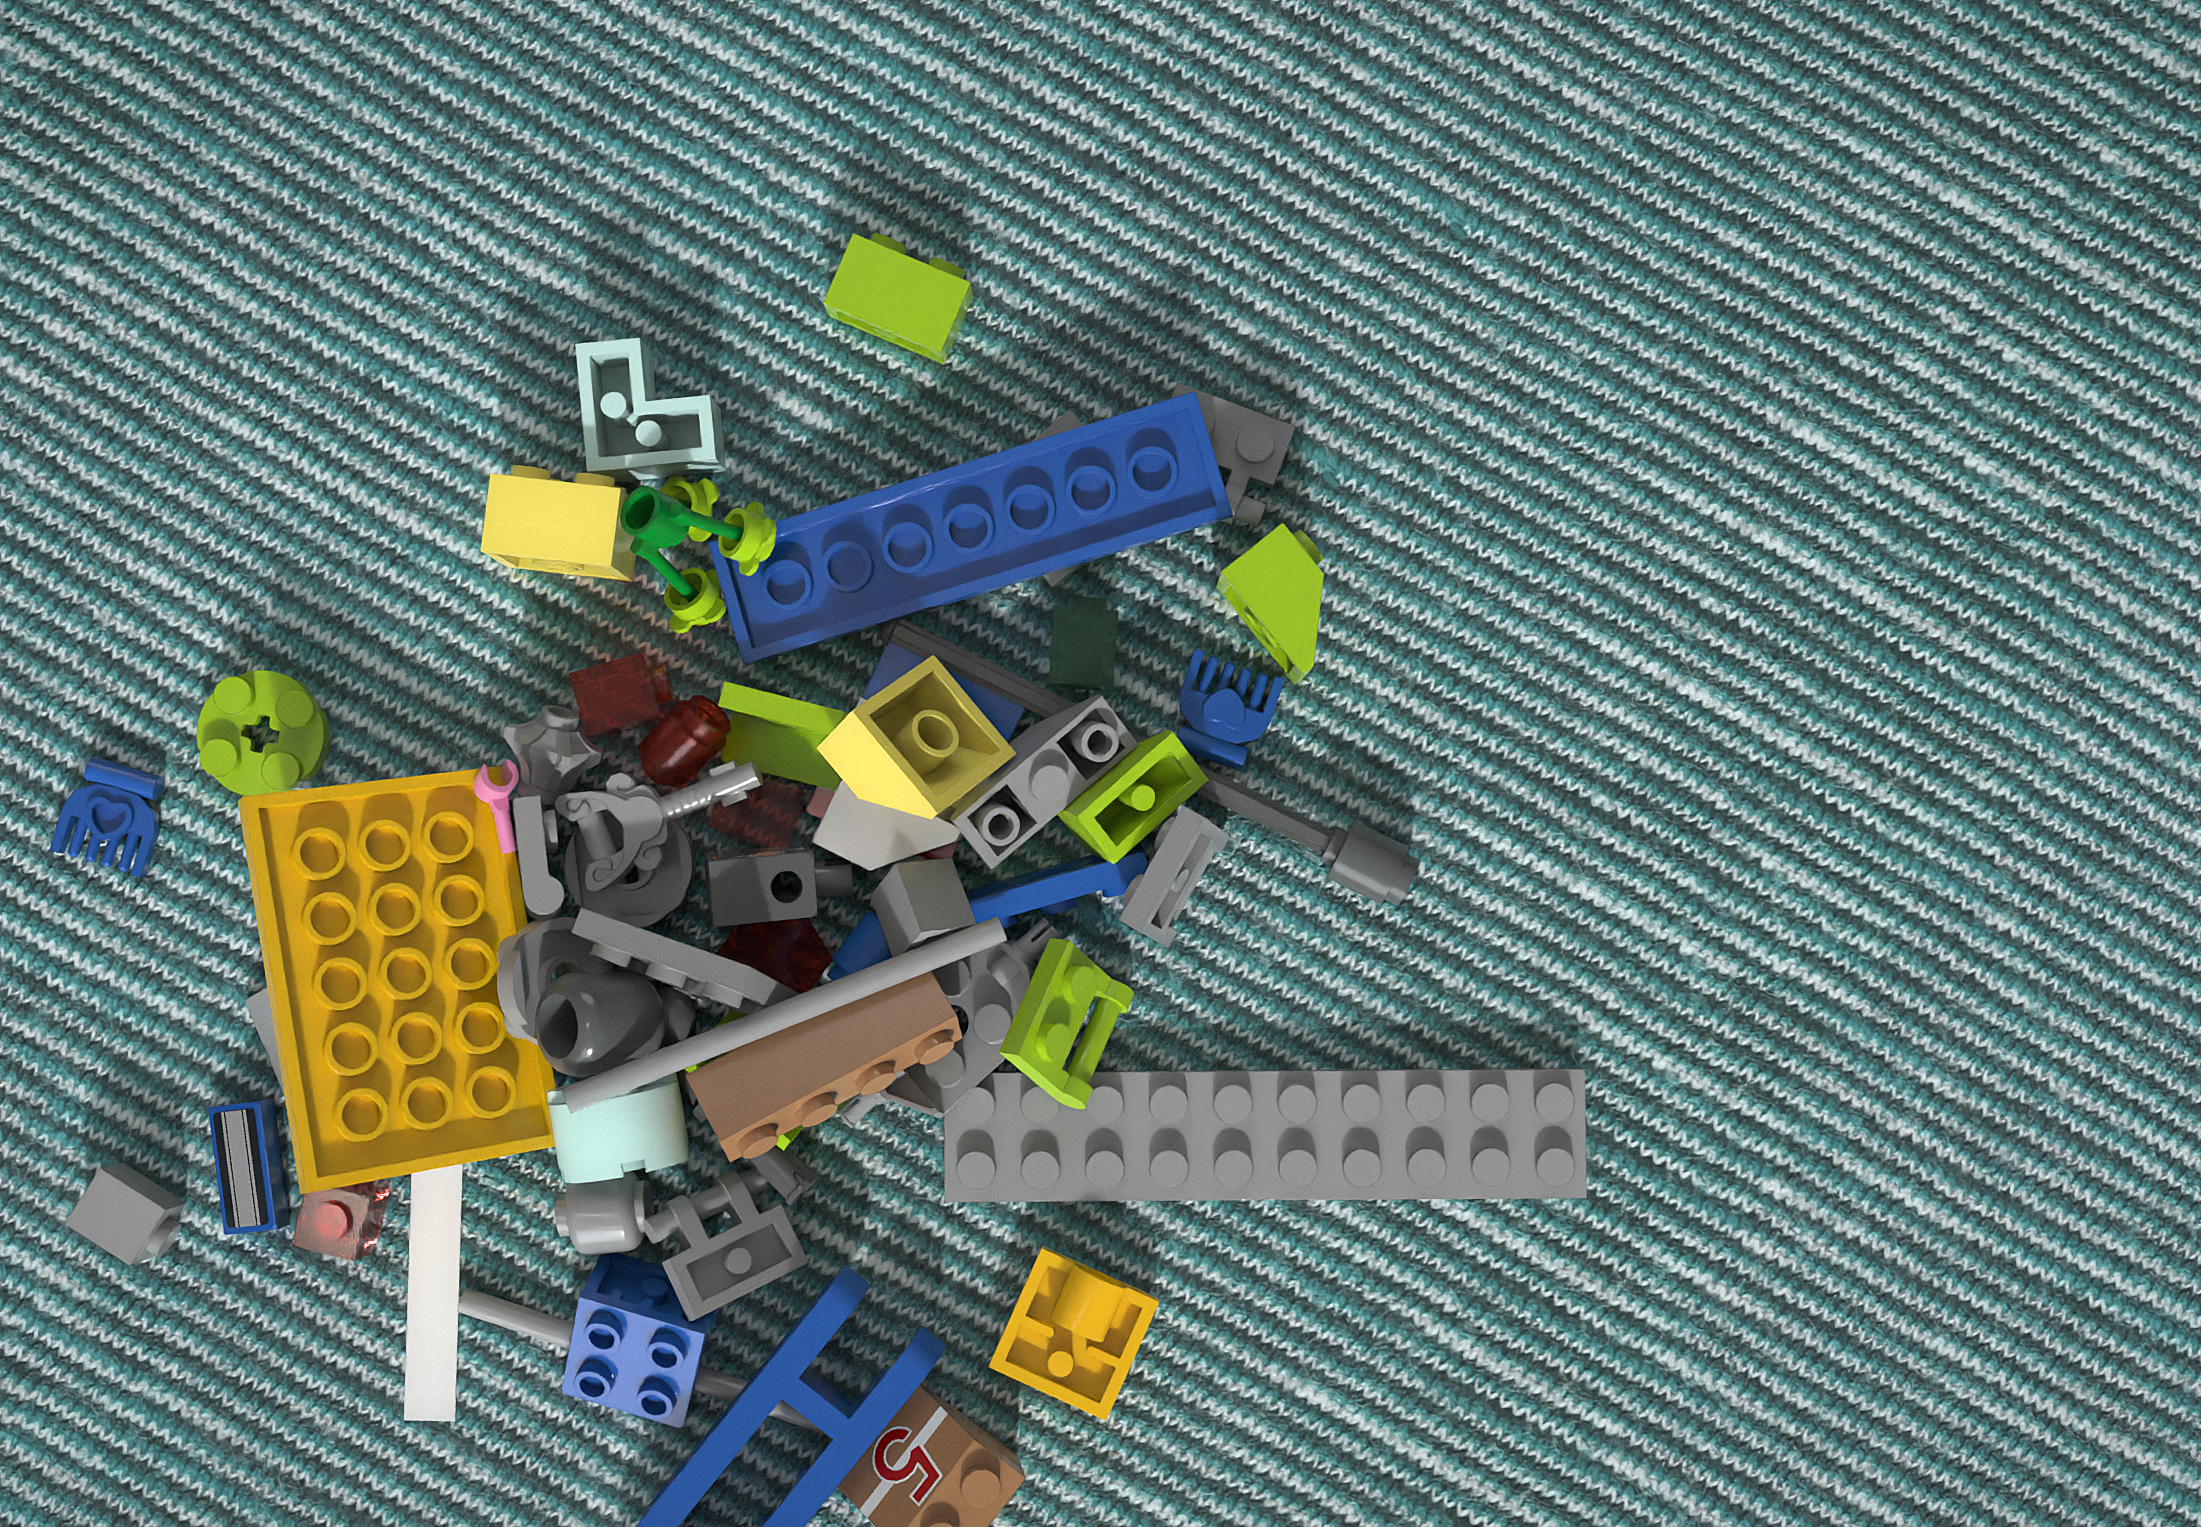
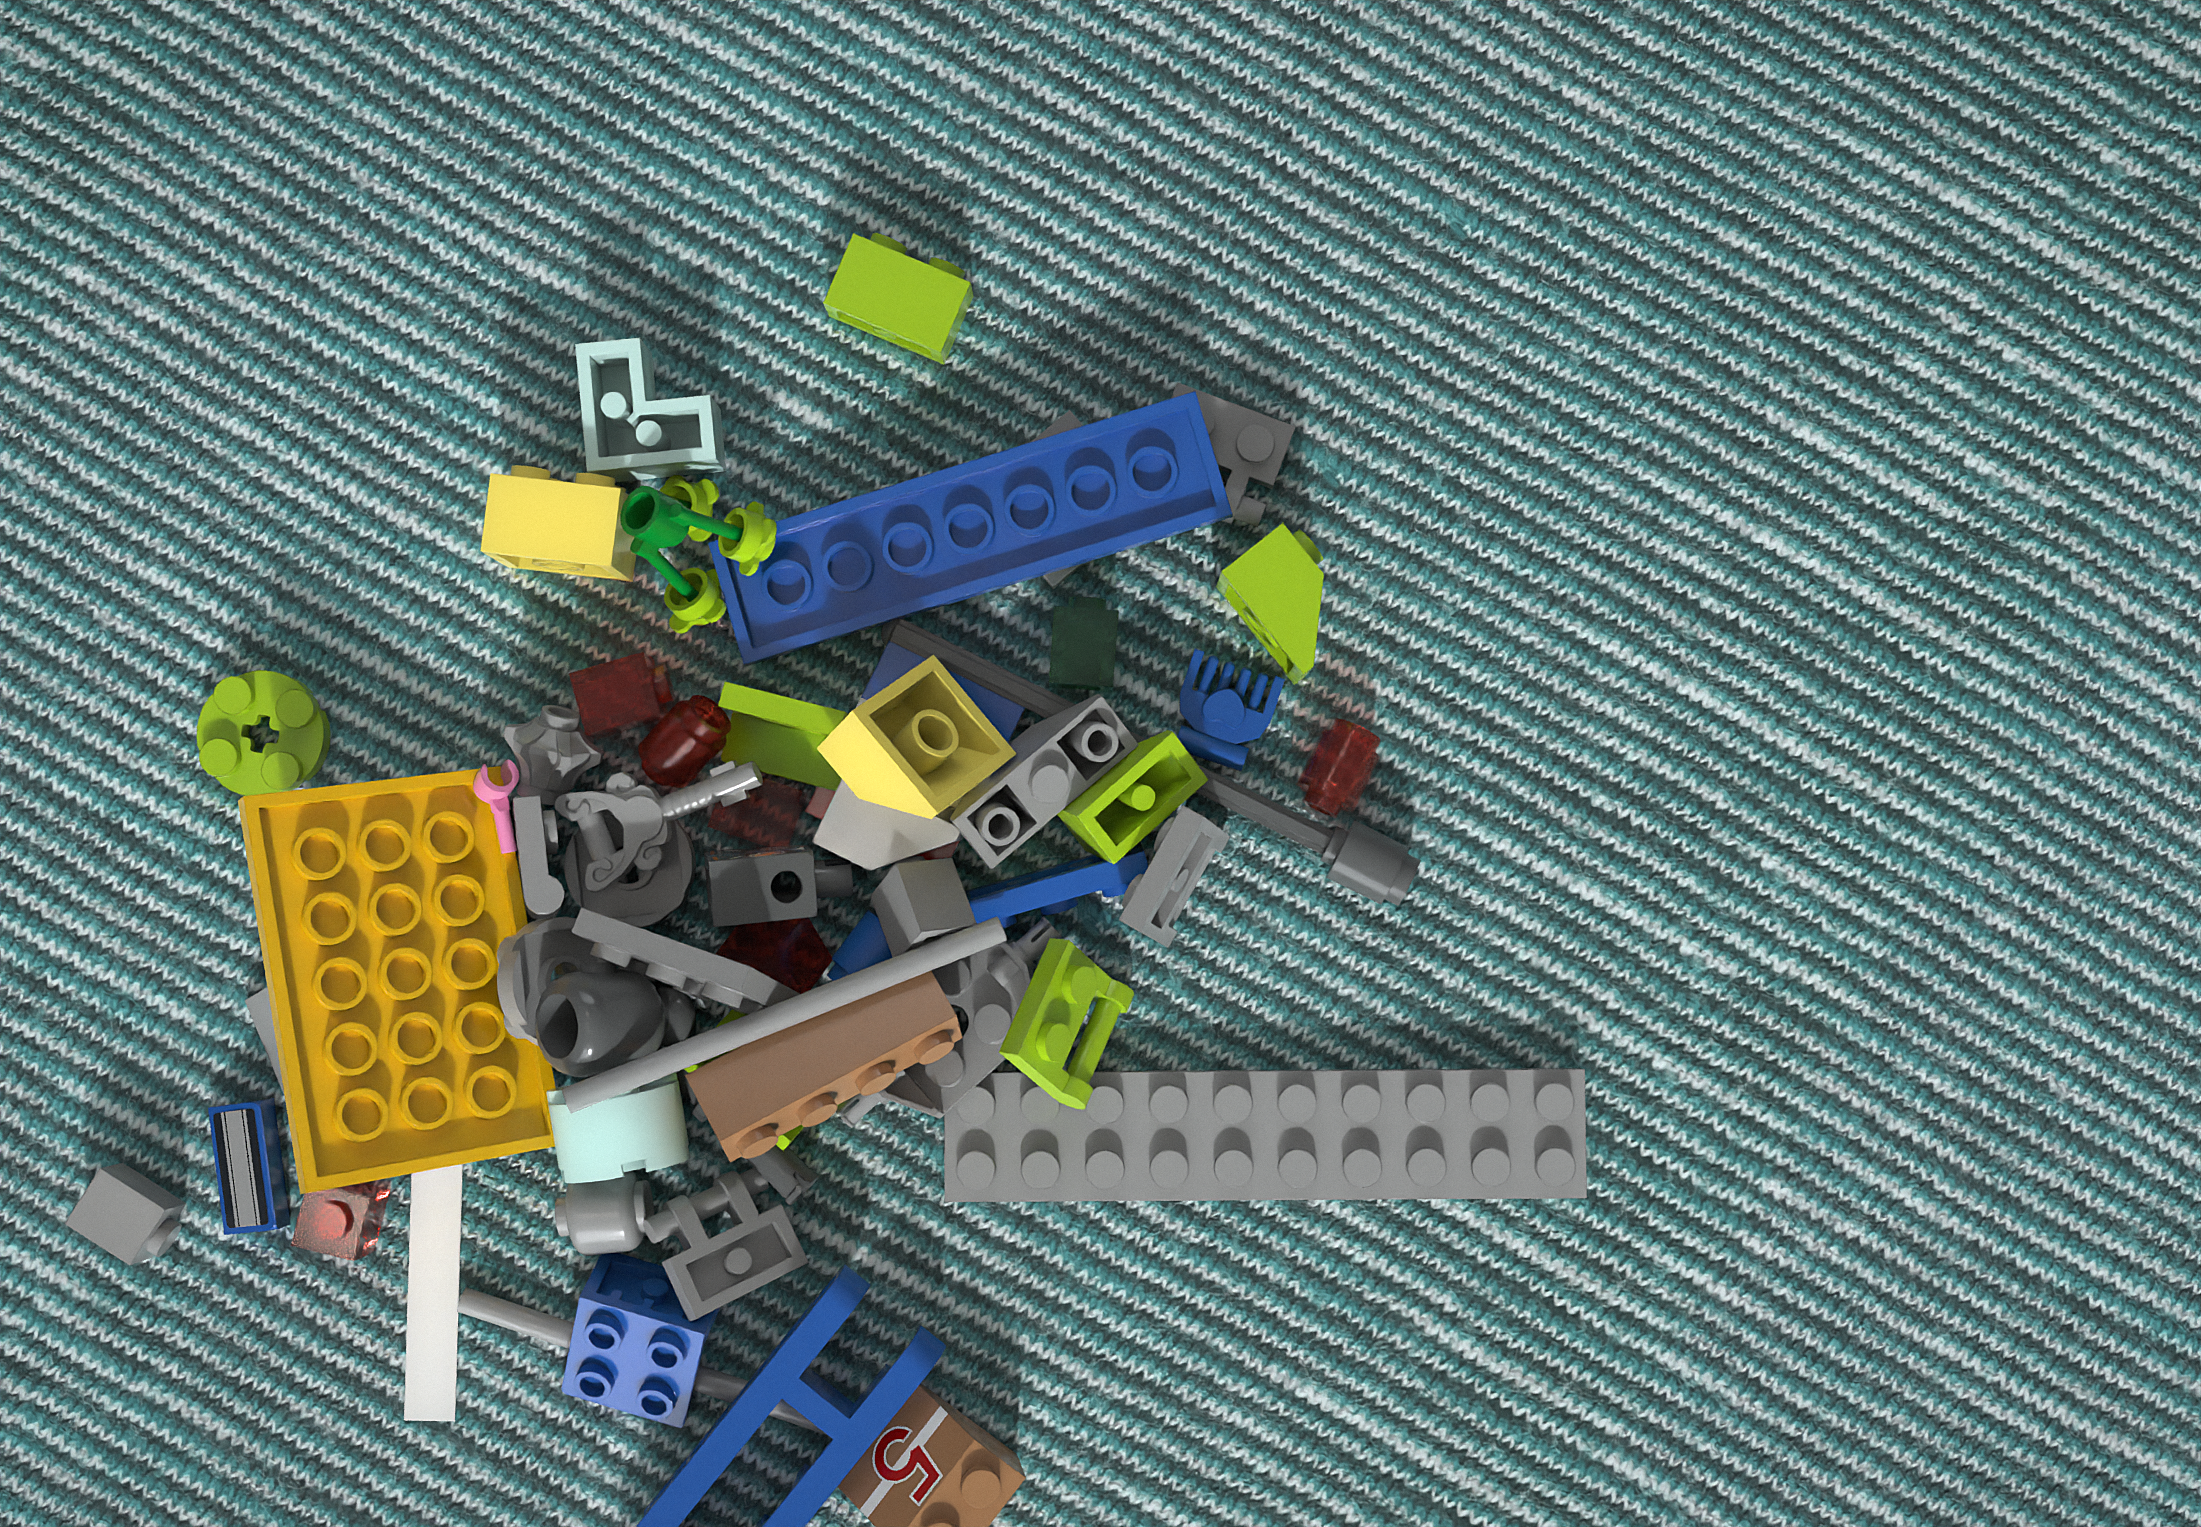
blue piece [49,757,164,878] -> none
yellow plate [988,1245,1159,1421] -> none
none -> clear red brick [1296,718,1381,818]

